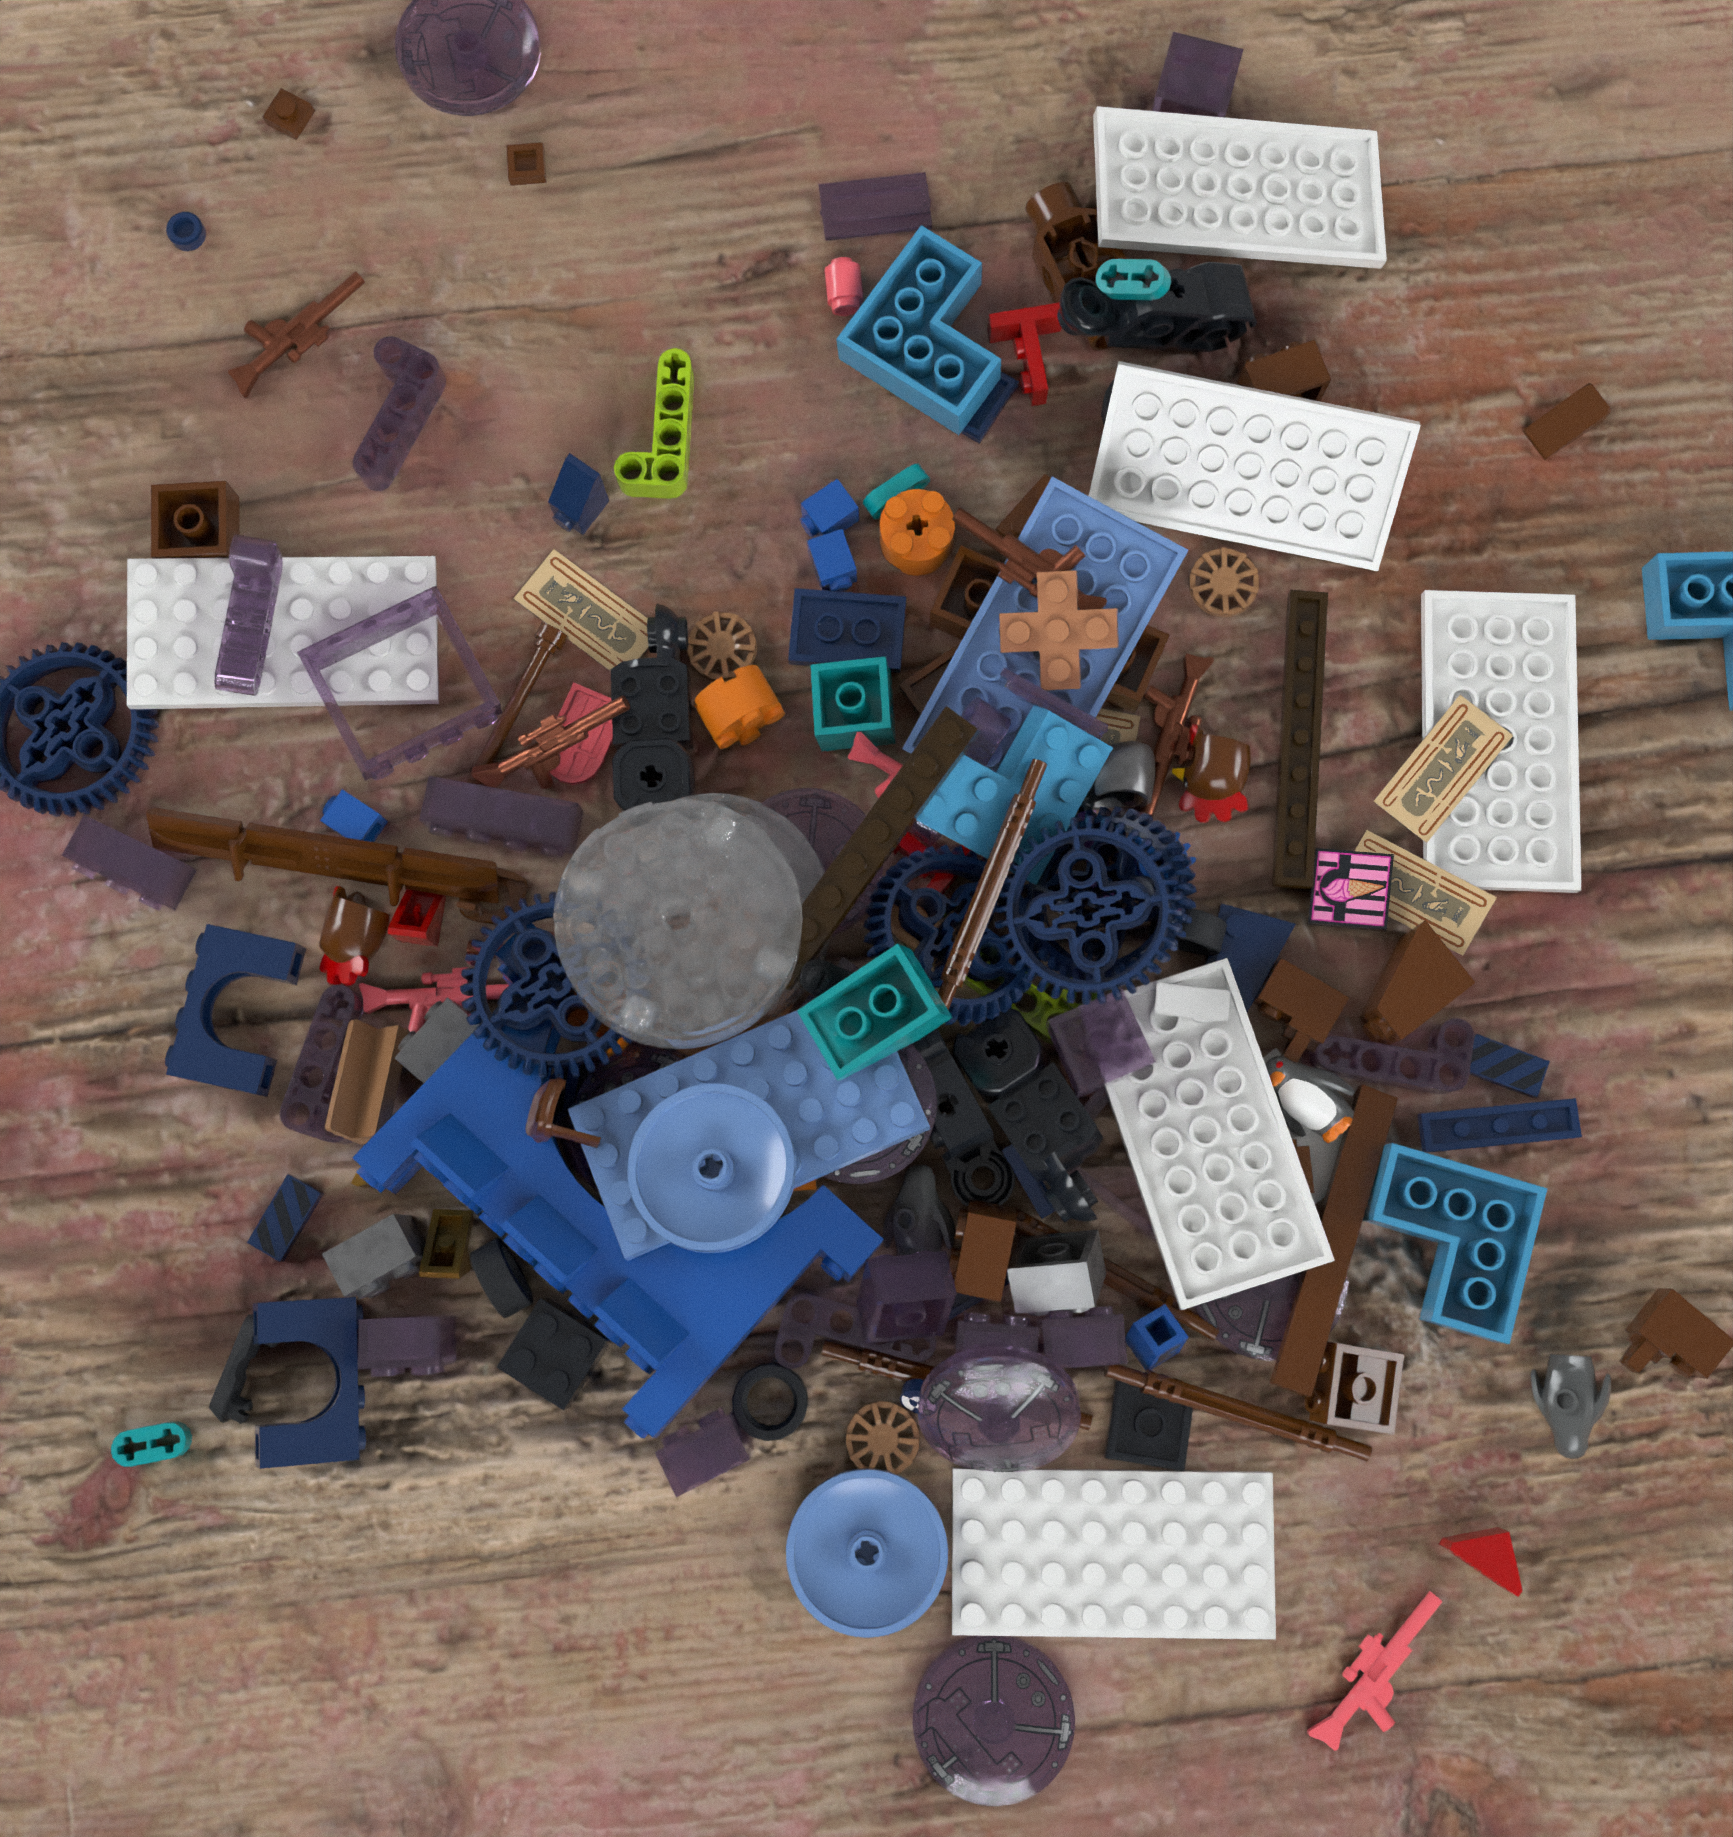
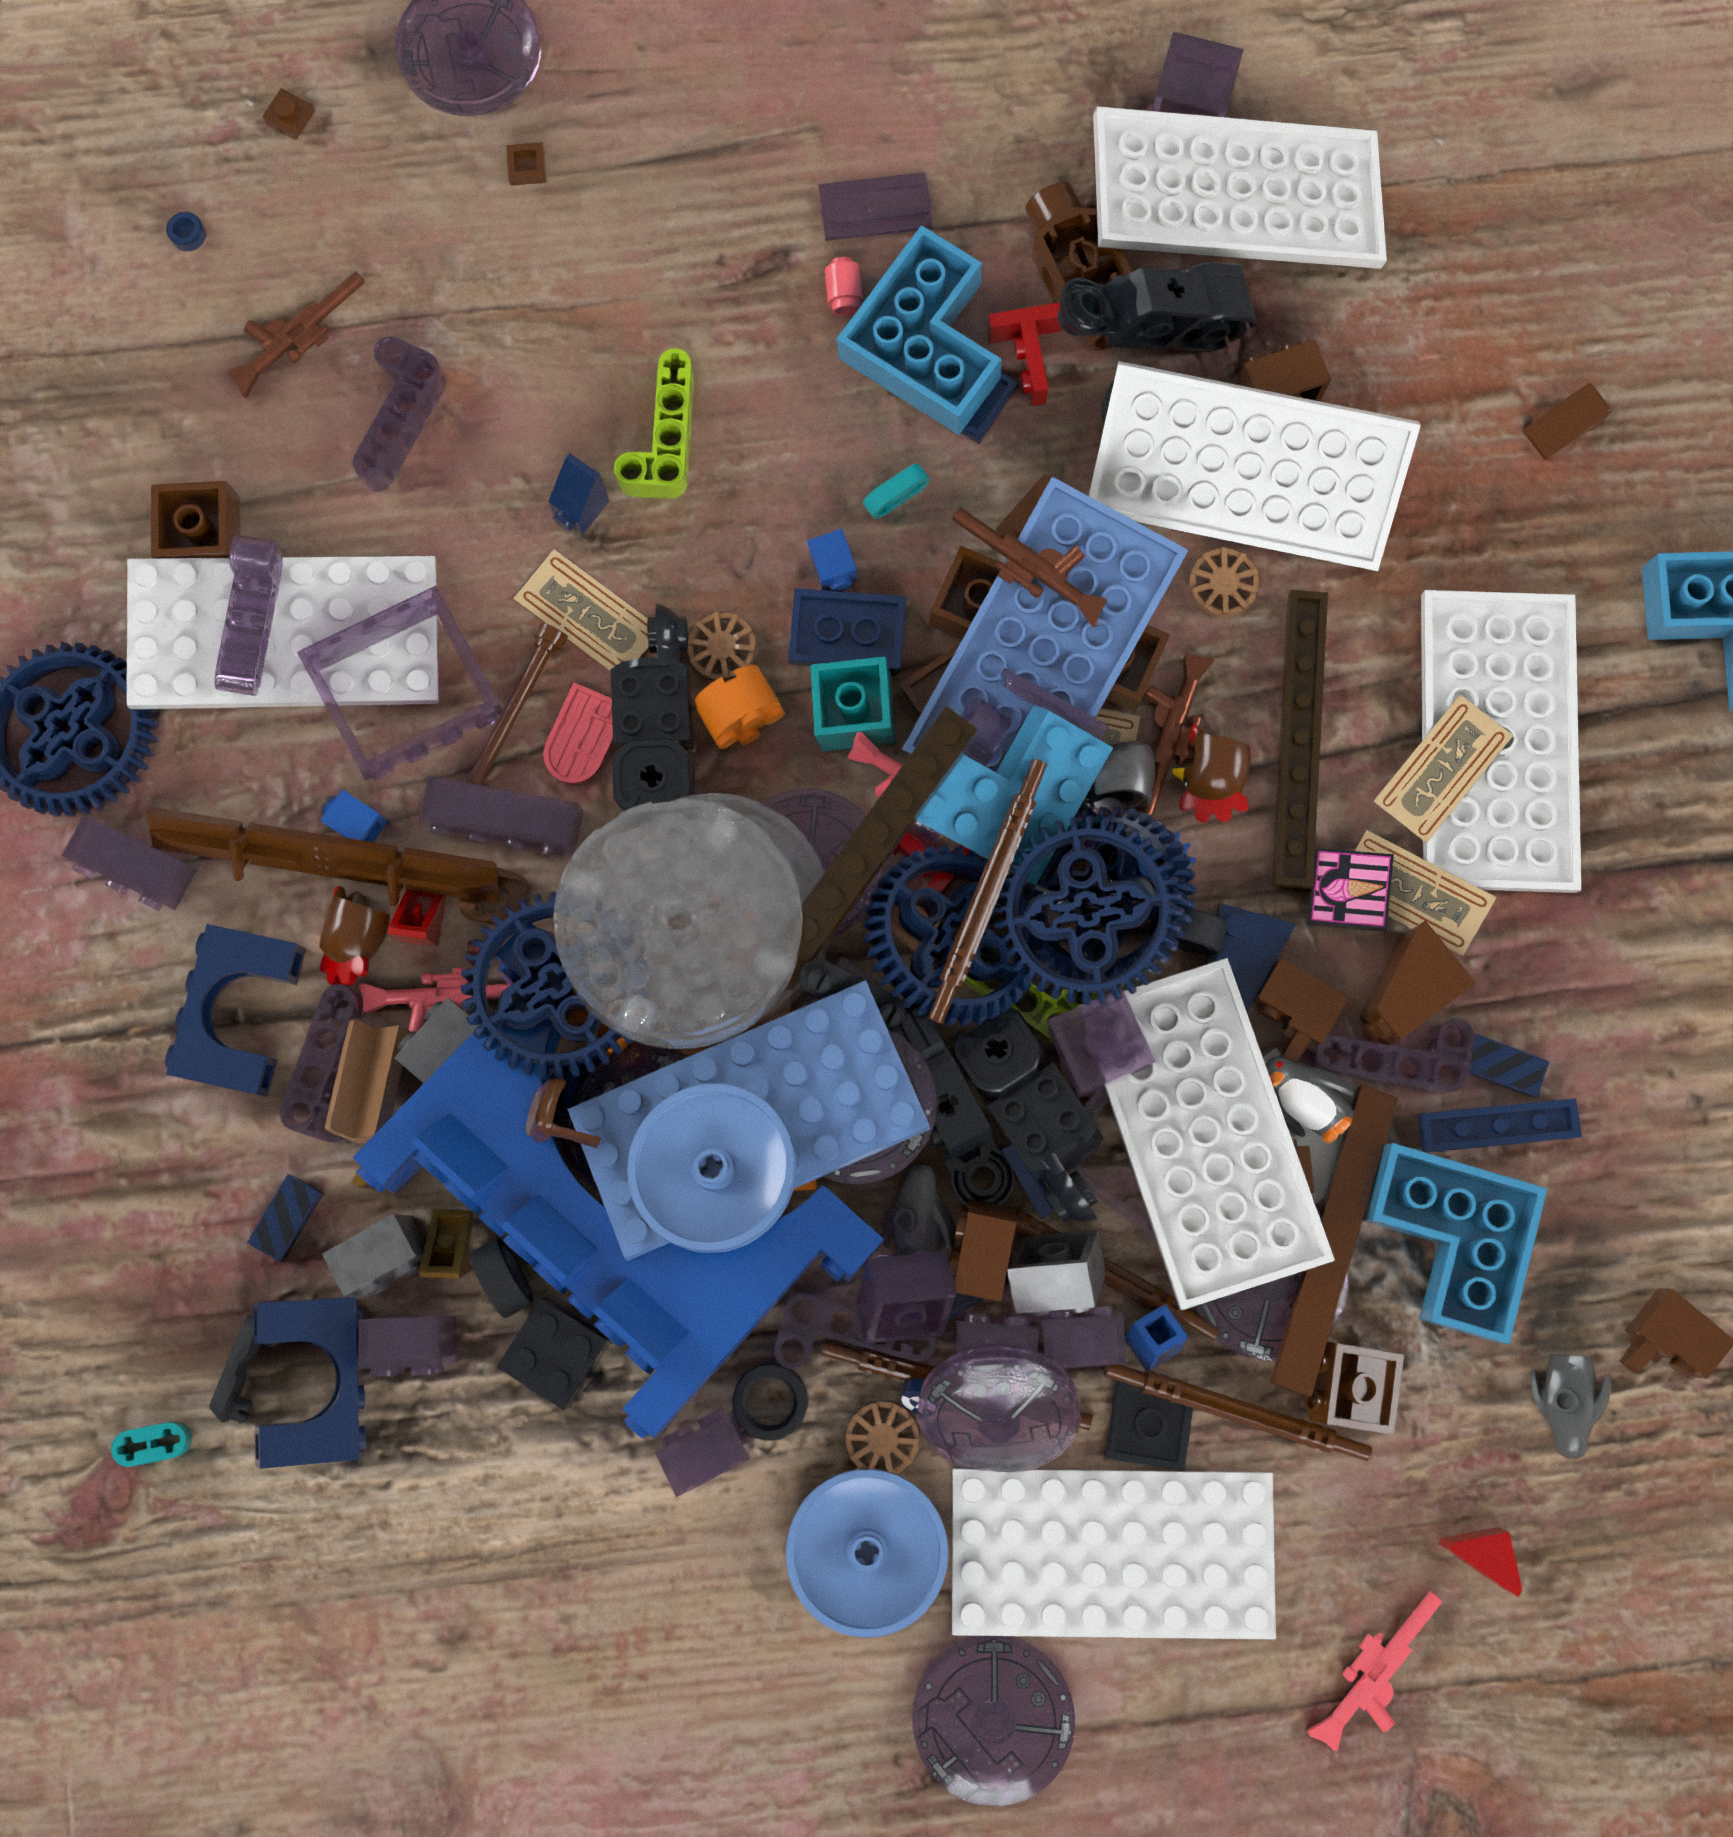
copper piece [471,696,630,792] -> none
teal slope [797,944,953,1081] -> none
blue brick [799,479,859,538] -> none
orange brick [880,489,955,576] -> none
nougat plate [999,570,1119,690] -> none
teal beam [1096,259,1171,300] -> none
white sticker [1154,982,1231,1021] -> none

